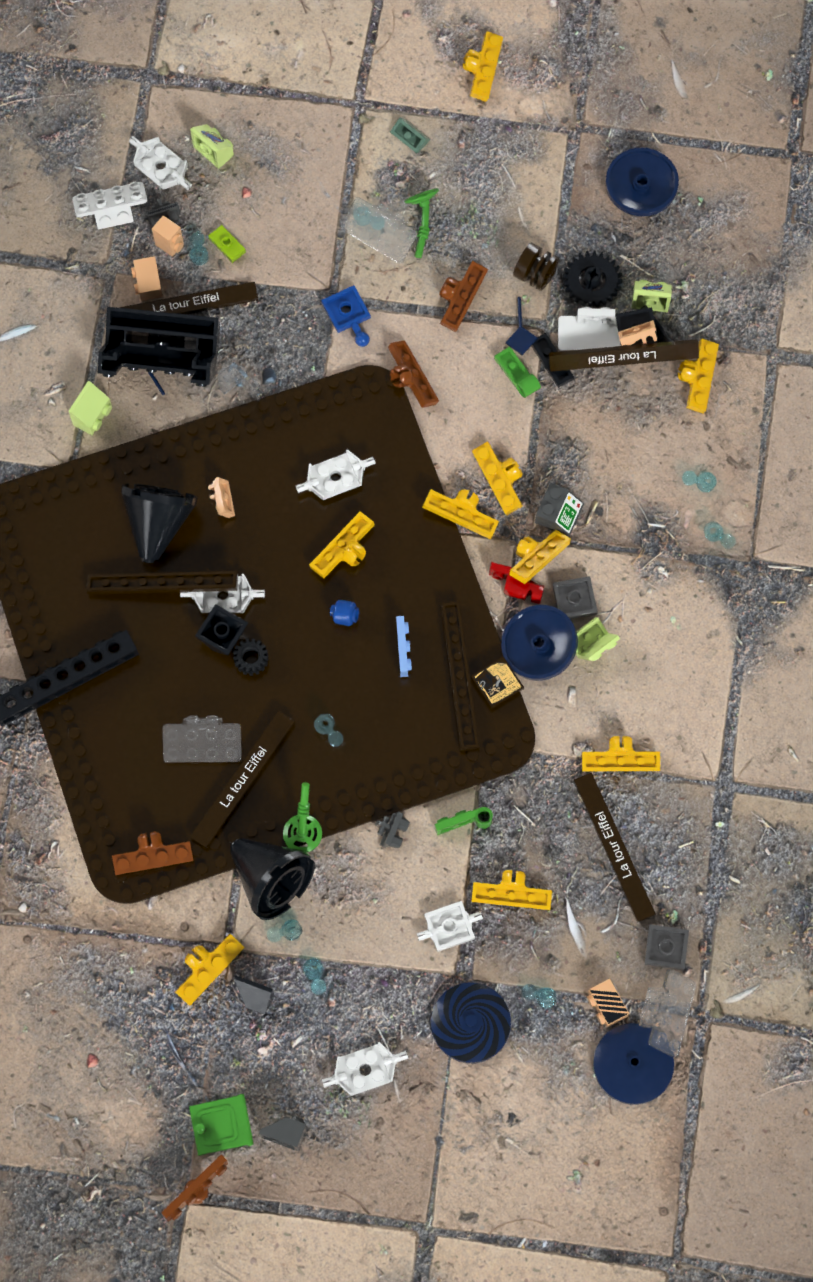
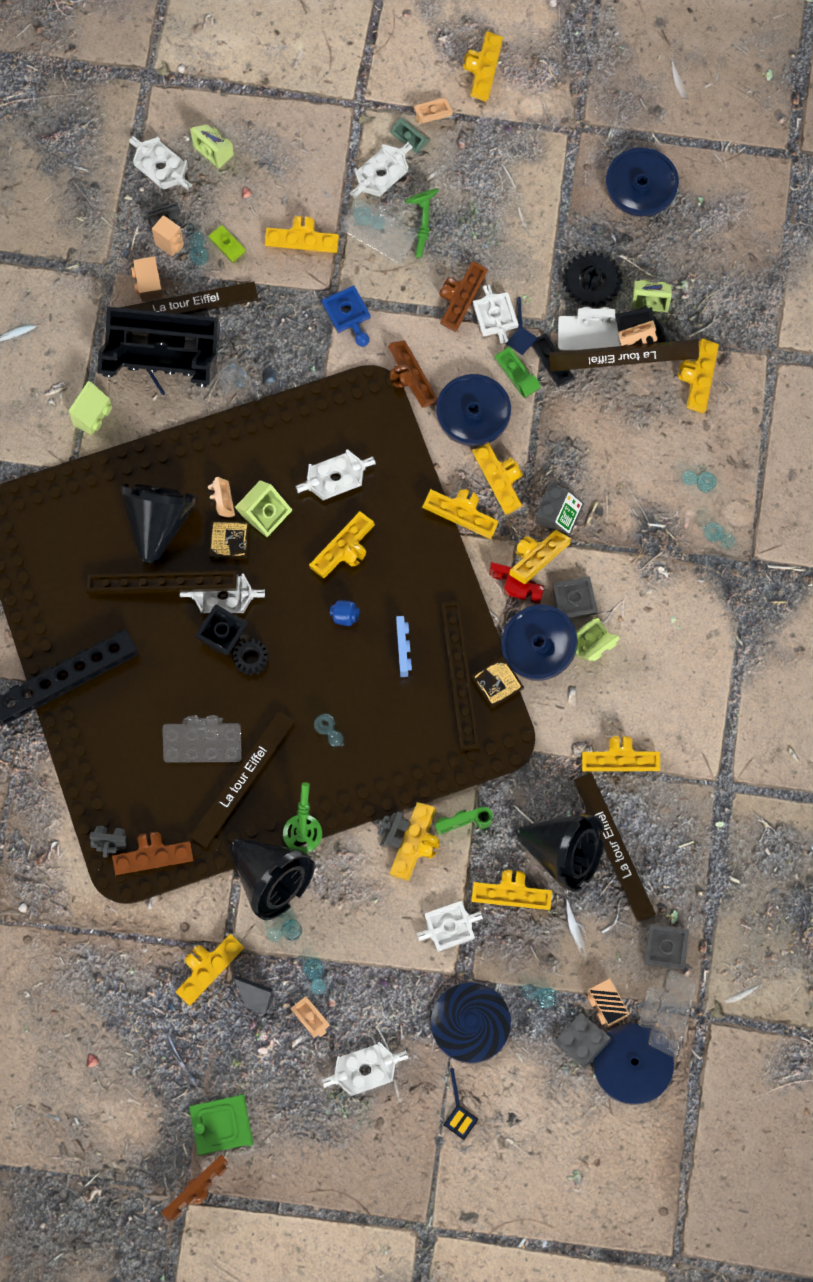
white bracket [72,182,148,230] -> none
dark grey slope [259,1116,307,1152] -> none
dark brown wheel [513,242,559,291] -> none
none -> dark grey hips [90,826,127,858]
none -> tile [209,521,249,560]
none -> yellowish green slope [235,481,292,537]
none -> yellow plate [265,216,339,254]
none -> light nougat plate [290,996,330,1038]
none -> white plate [350,142,413,198]
none -> yellow plate [389,802,440,881]
none -> light nougat plate [414,97,453,125]
none -> dark blue dish [436,374,511,446]
none -> piece [443,1068,479,1140]
none -> white plate [472,284,518,344]
none -> black cone [517,813,605,892]
none -> flat silver plate [554,1013,611,1069]

